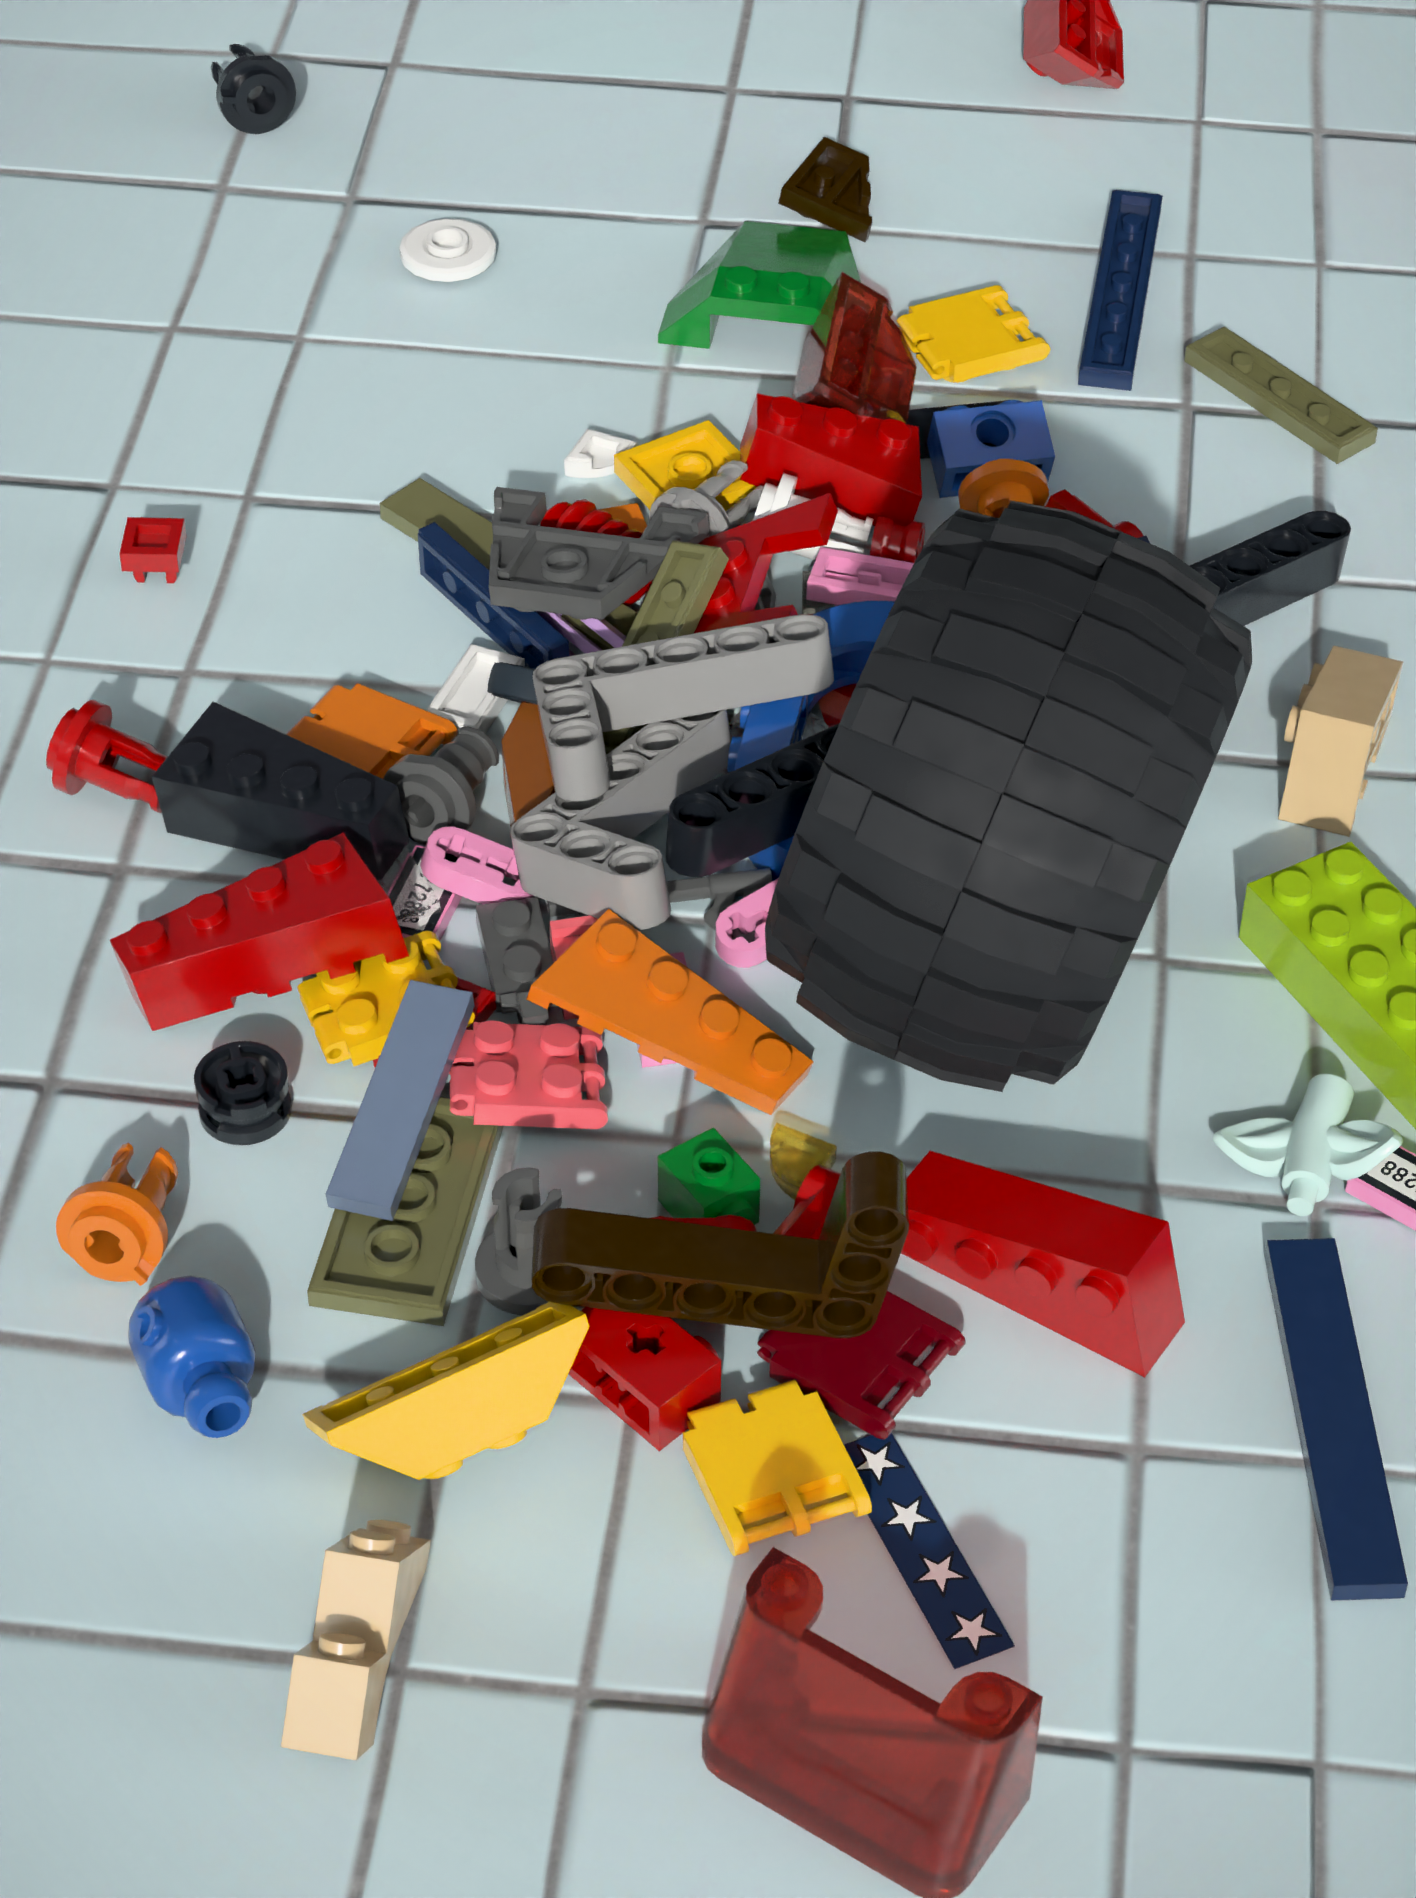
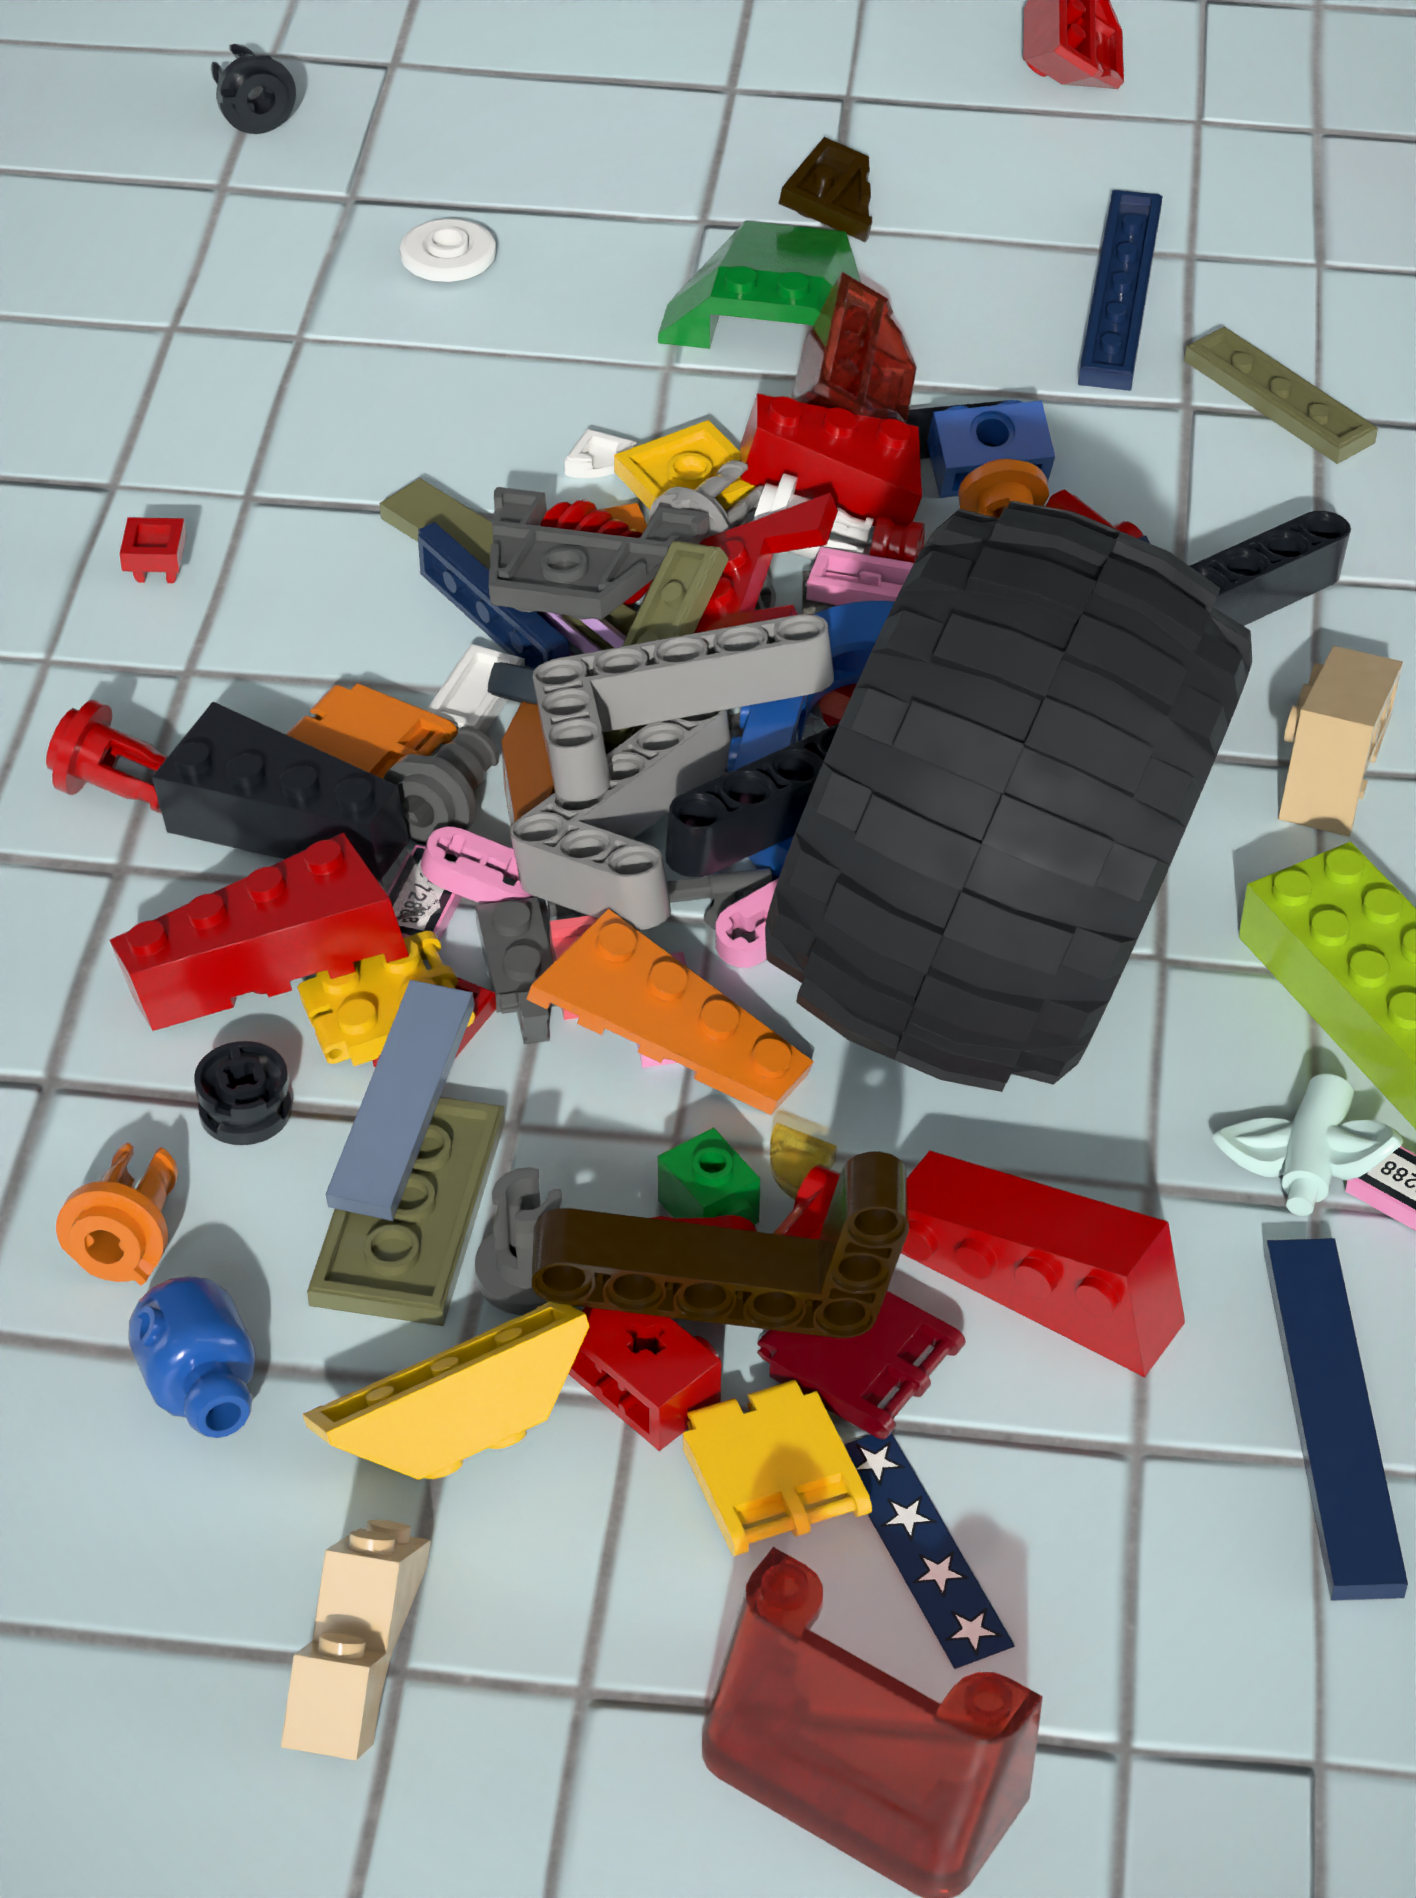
coral plate [449,1020,608,1129] -> none
yellow plate [896,285,1050,383] -> none

